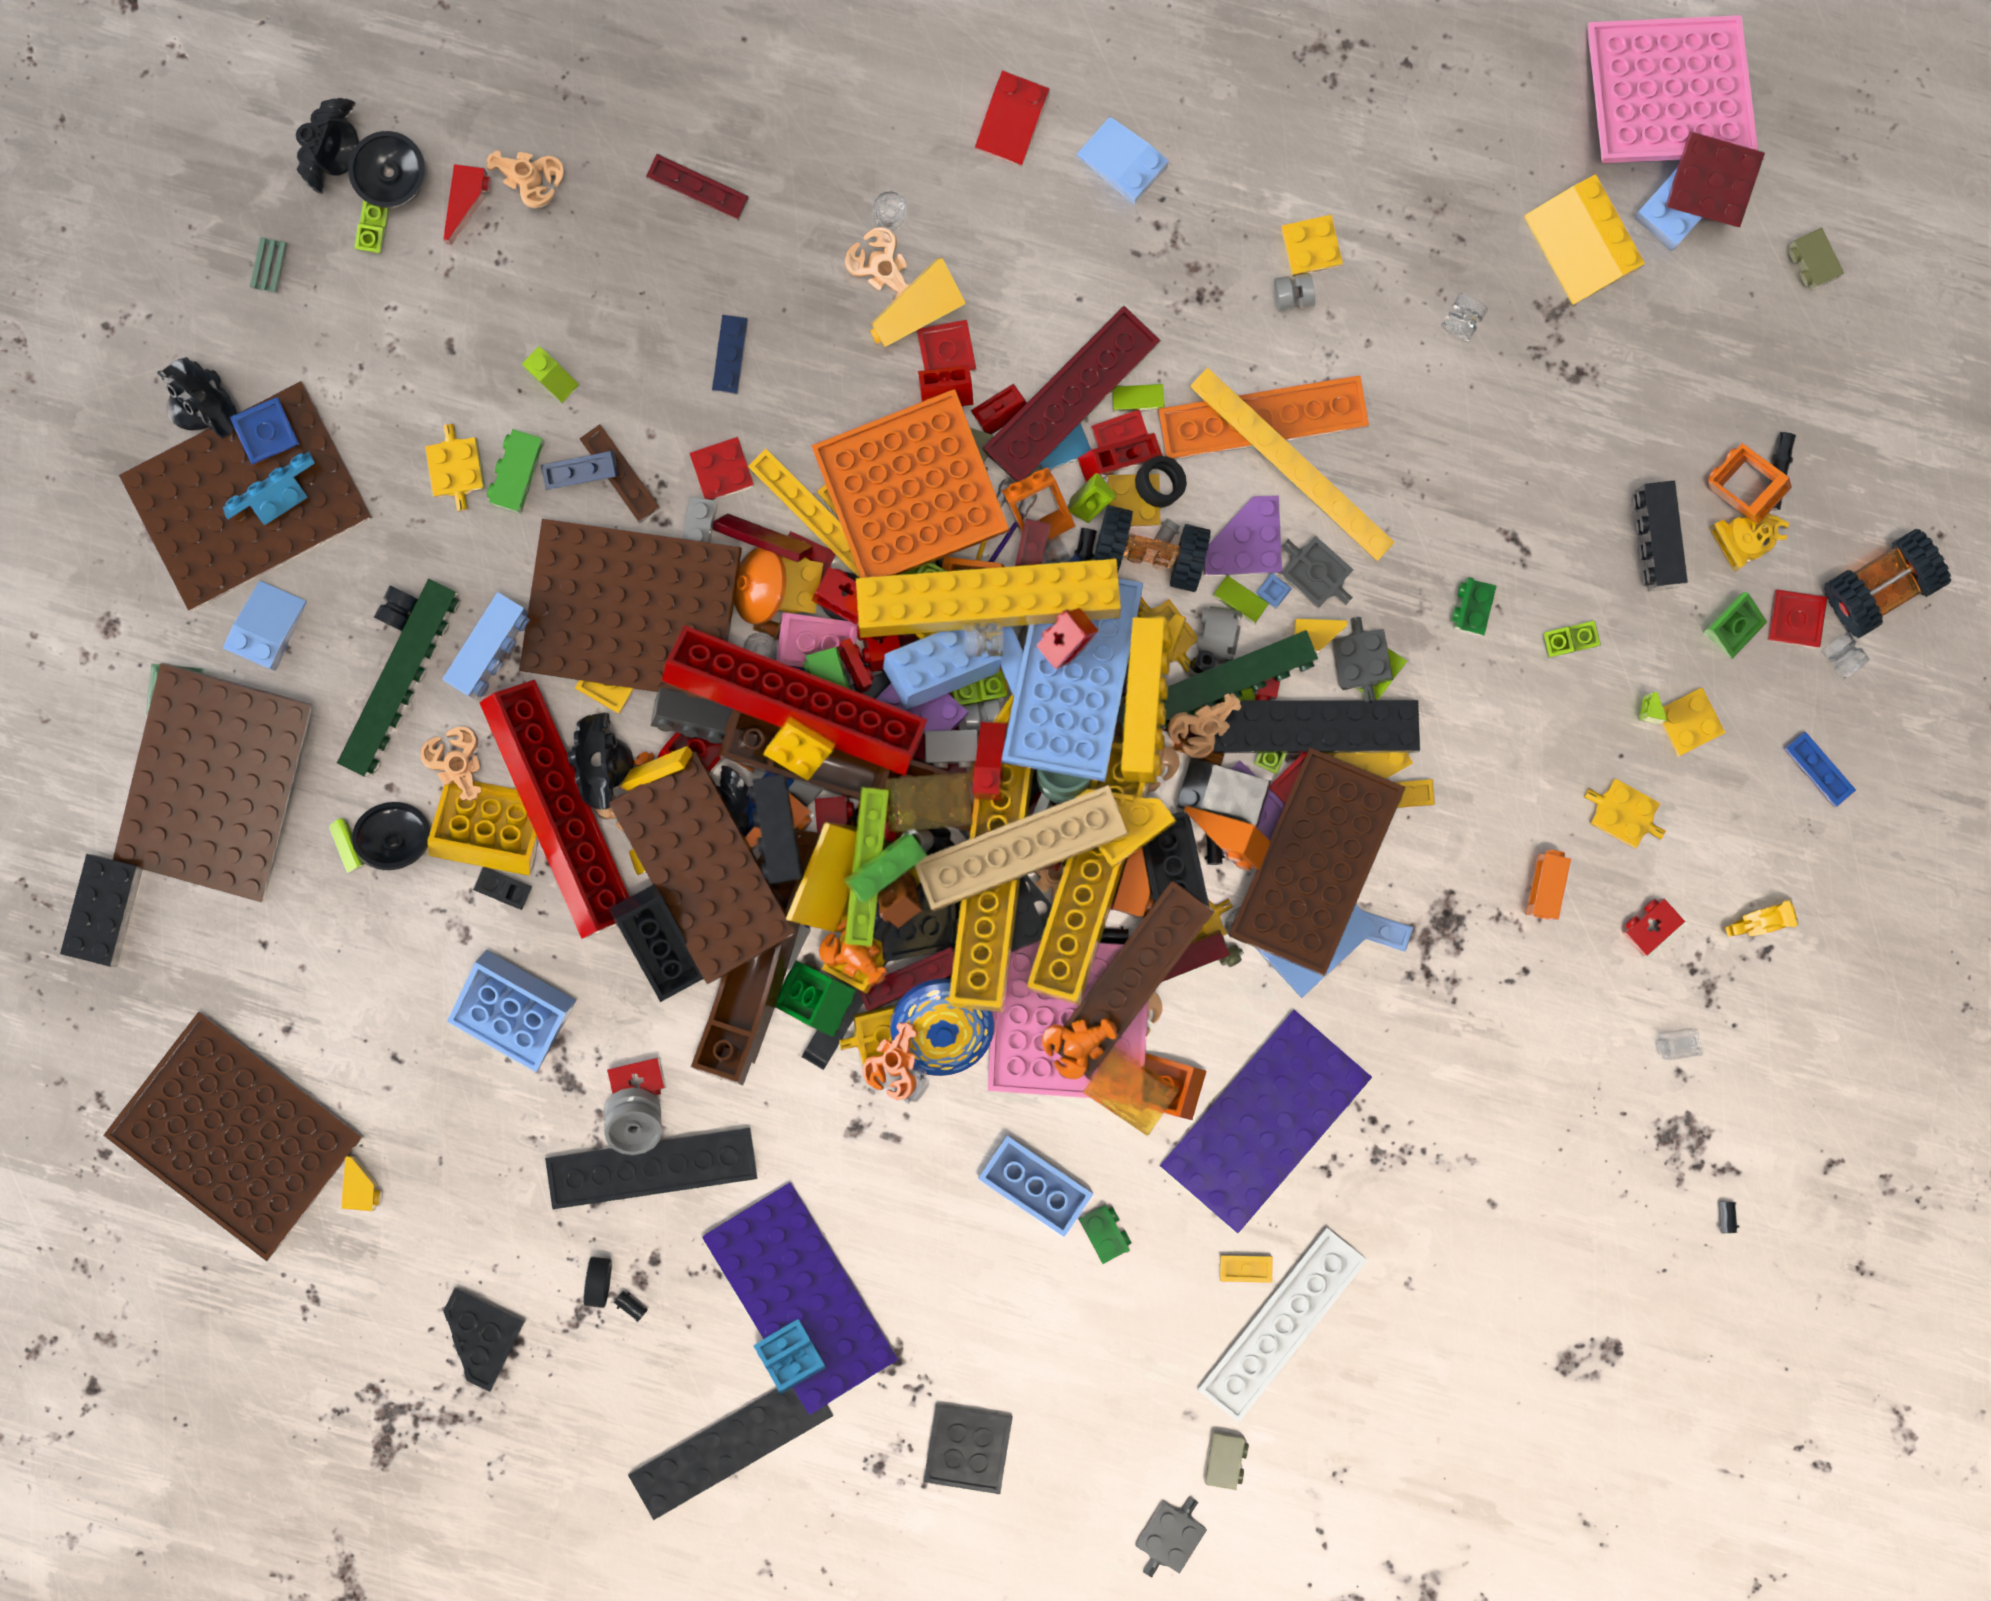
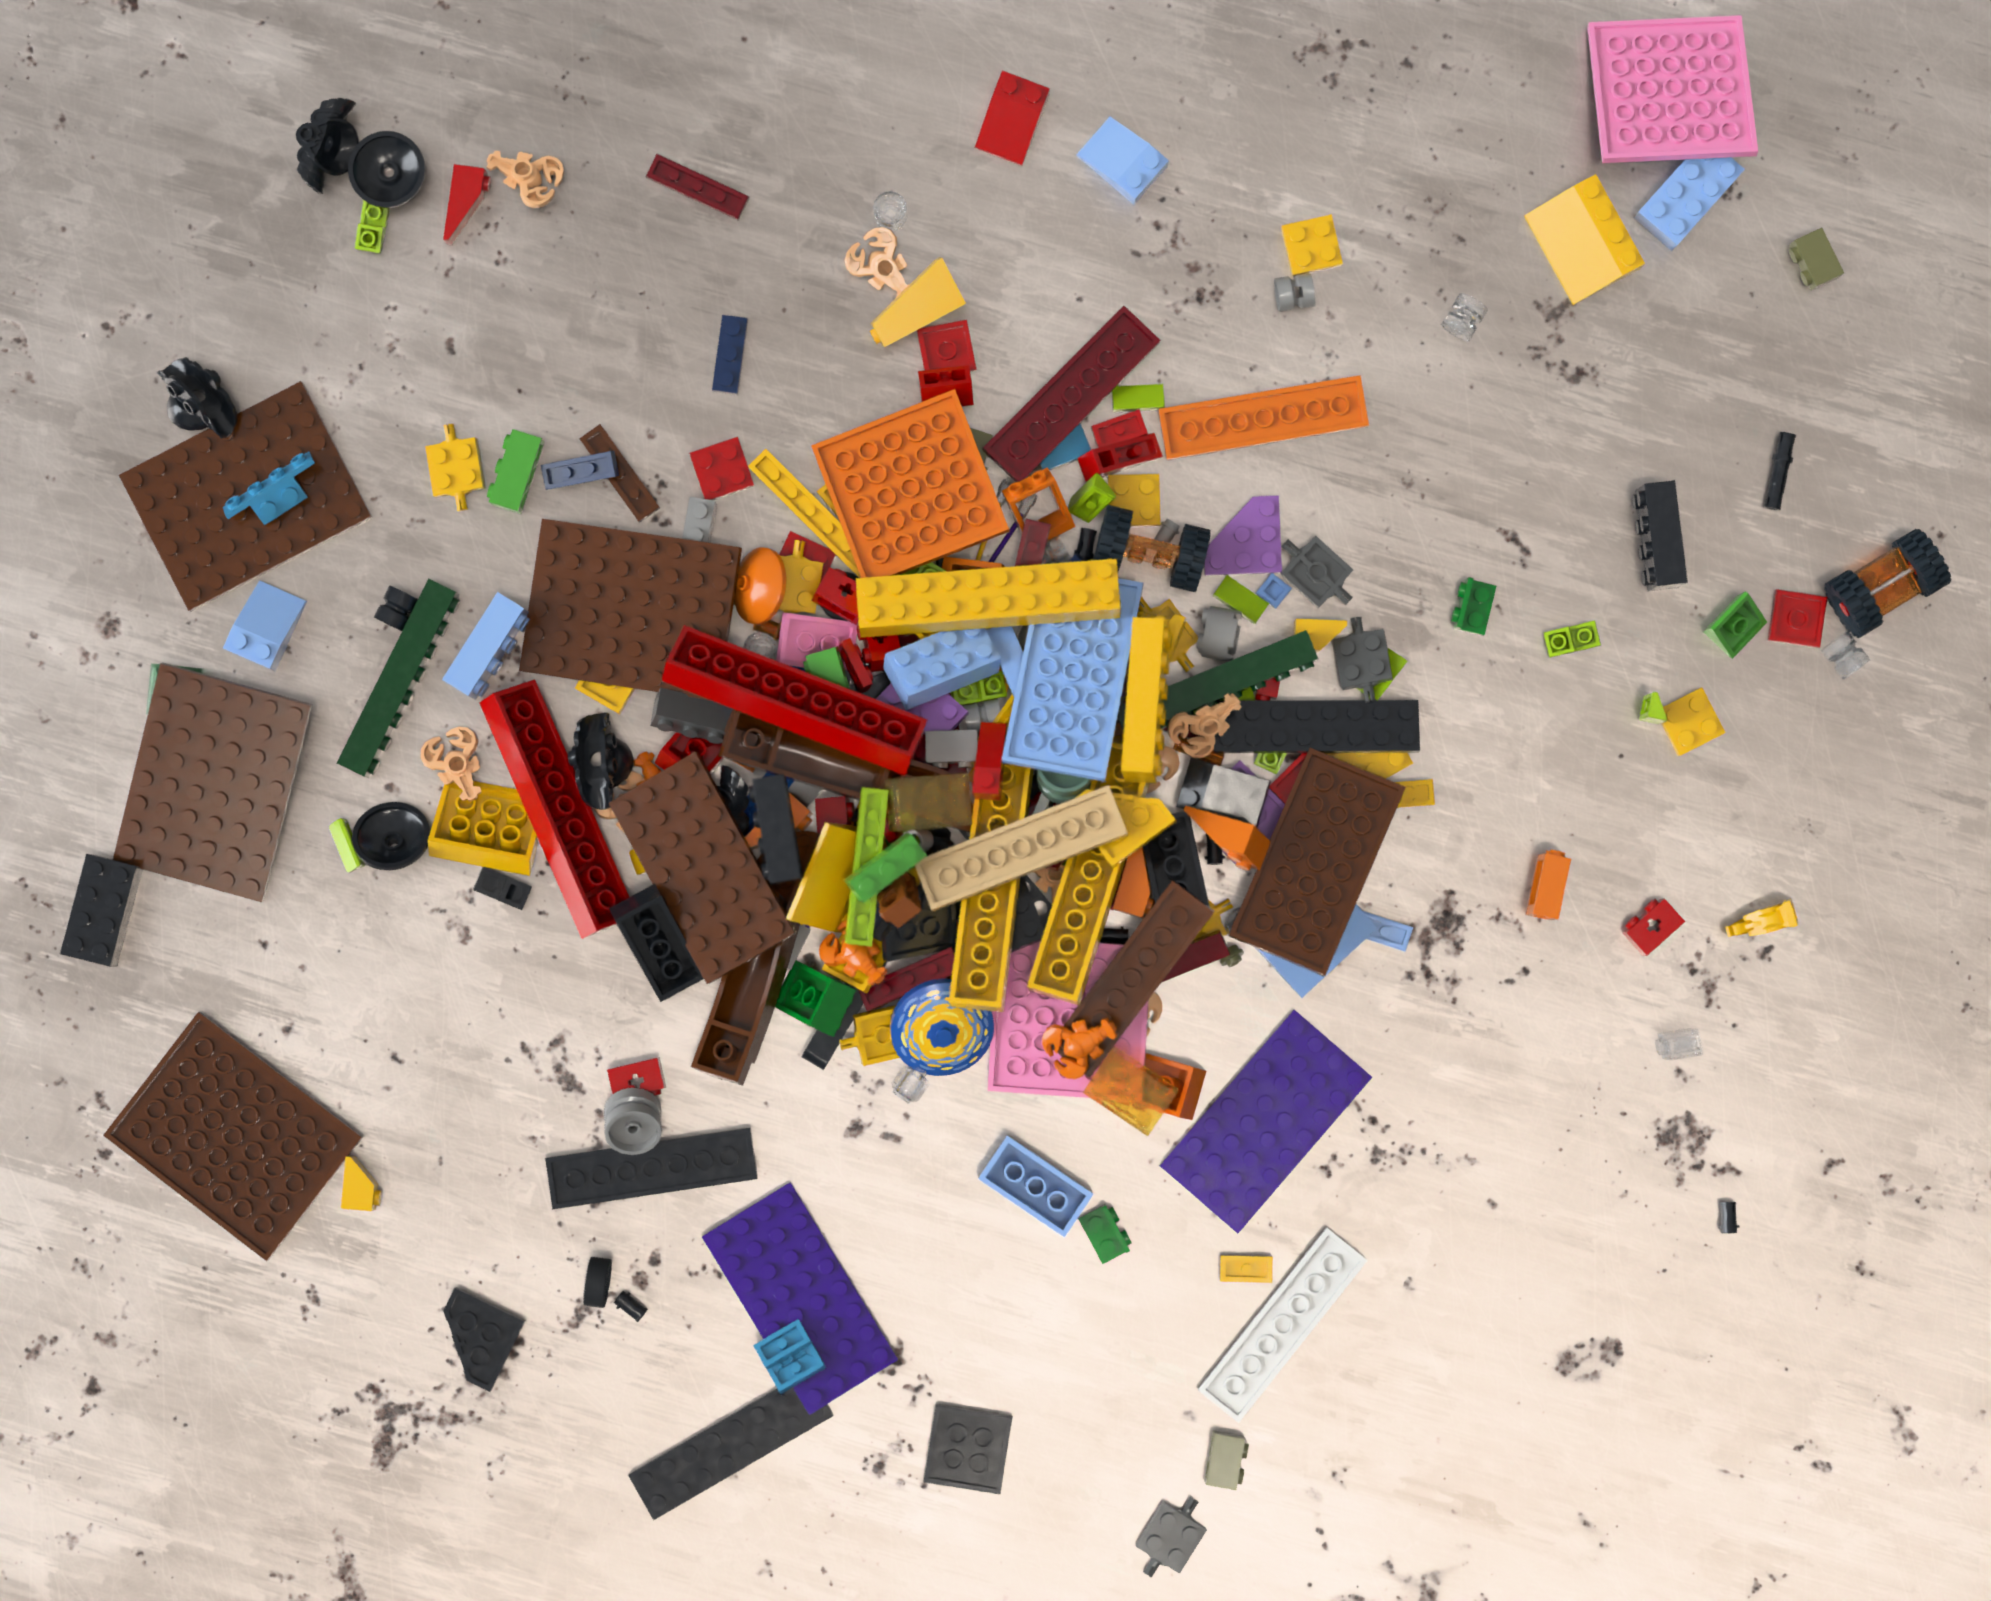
blue plate [230,397,300,465] -> none
sand green tile [250,237,287,293] -> none
light blue slope [447,950,576,1072] -> none
lime slope [522,346,580,404] -> none
yellow tile [621,746,693,791] -> none
dark red tile [713,513,813,562] -> none
yellow plate [764,717,835,781] -> none
orange animal [862,1022,918,1100] -> none
clear wheel [964,622,1004,658] -> none
red slope [970,383,1027,435] -> none
brick [1036,608,1099,669] -> none
black tyre [1135,456,1187,508] -> none
yellow plate [1190,367,1395,561] -> none
black pin [1190,651,1216,673] -> none
yellow plate [1584,778,1666,849] -> none
dark red plate [1665,131,1765,228] -> none
orange window [1708,443,1792,525] -> none
yellow piece [1709,513,1789,572] -> none
blue plate [1784,731,1856,807] -> none

